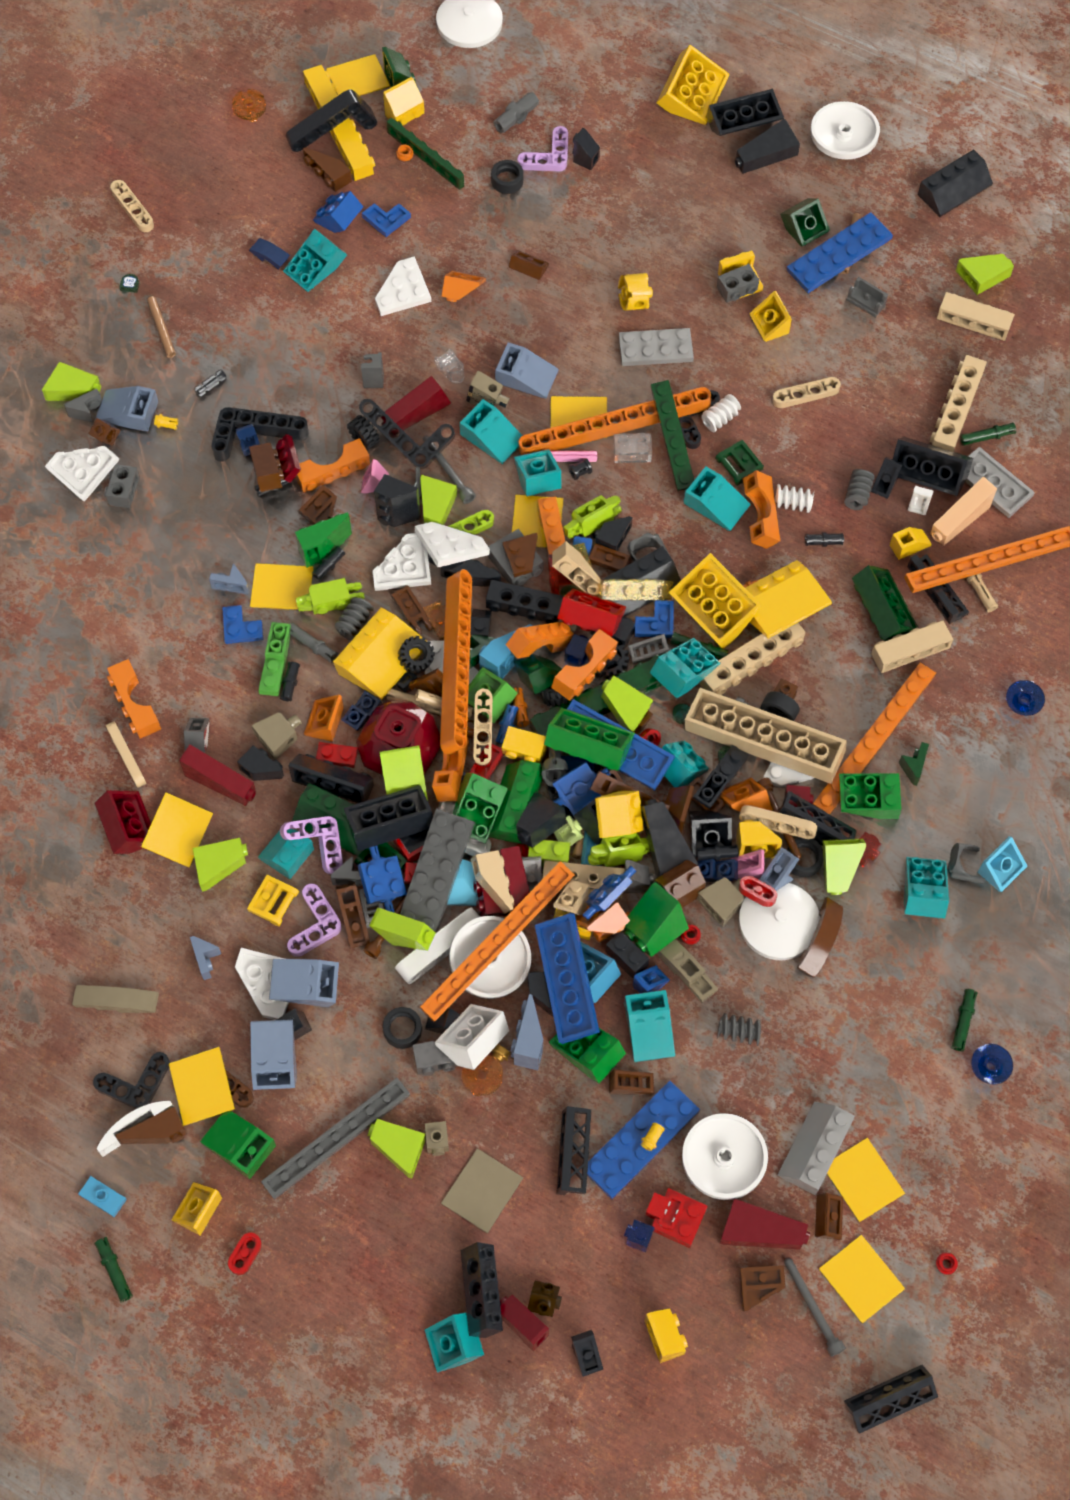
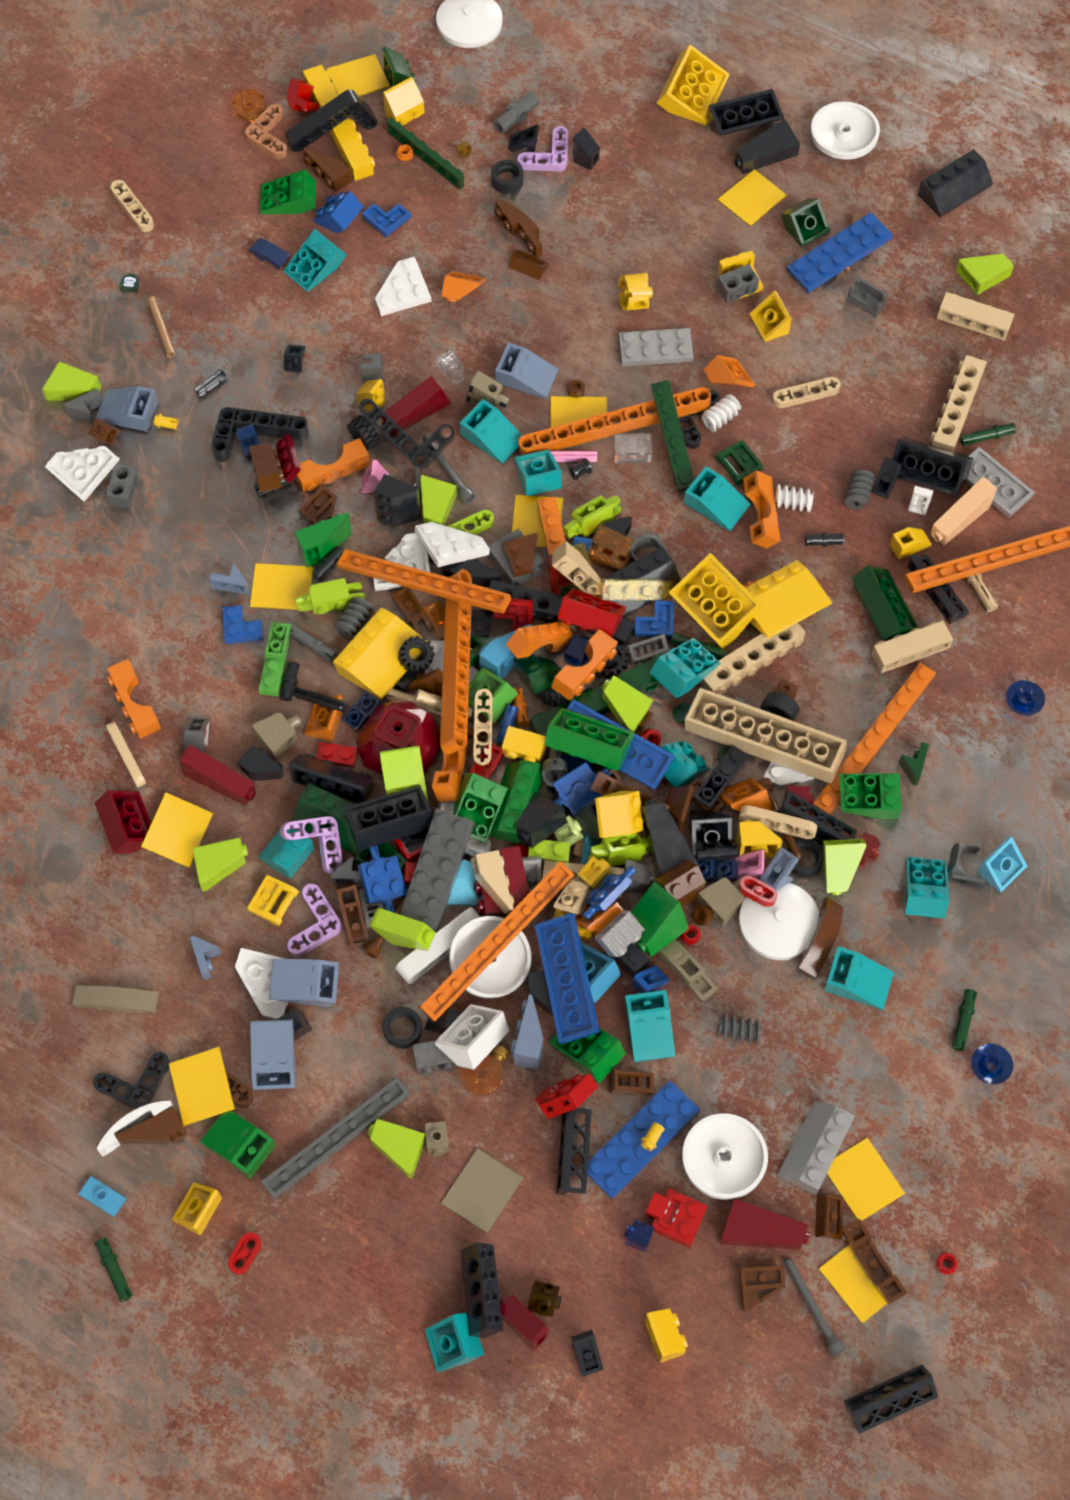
none -> nougat beam [245,104,288,160]
none -> green slope [260,169,316,214]
none -> black bracket [284,344,306,372]
none -> red brick [287,78,320,113]
none -> black axle [293,687,348,712]
none -> orange plate [337,549,511,614]
none -> yellow slope [356,379,386,412]
none -> pearl gold plate [456,141,472,158]
none -> reddish brown slope [494,199,542,258]
none -> red plate [494,599,533,631]
none -> black slope [508,124,539,152]
none -> red piece [535,1073,598,1119]
none -> reddish brown tile [567,380,585,398]
none -> yellow bracket [578,856,614,888]
none -> clear orange plate [587,524,634,569]
none -> light grey brick [595,910,644,957]
none -> reddish brown tile [693,905,713,926]
none -> orange slope [703,355,756,387]
none -> yellow piece [718,169,787,226]
none -> teal slope [824,946,894,1010]
none -> reddish brown slope [841,1219,908,1305]

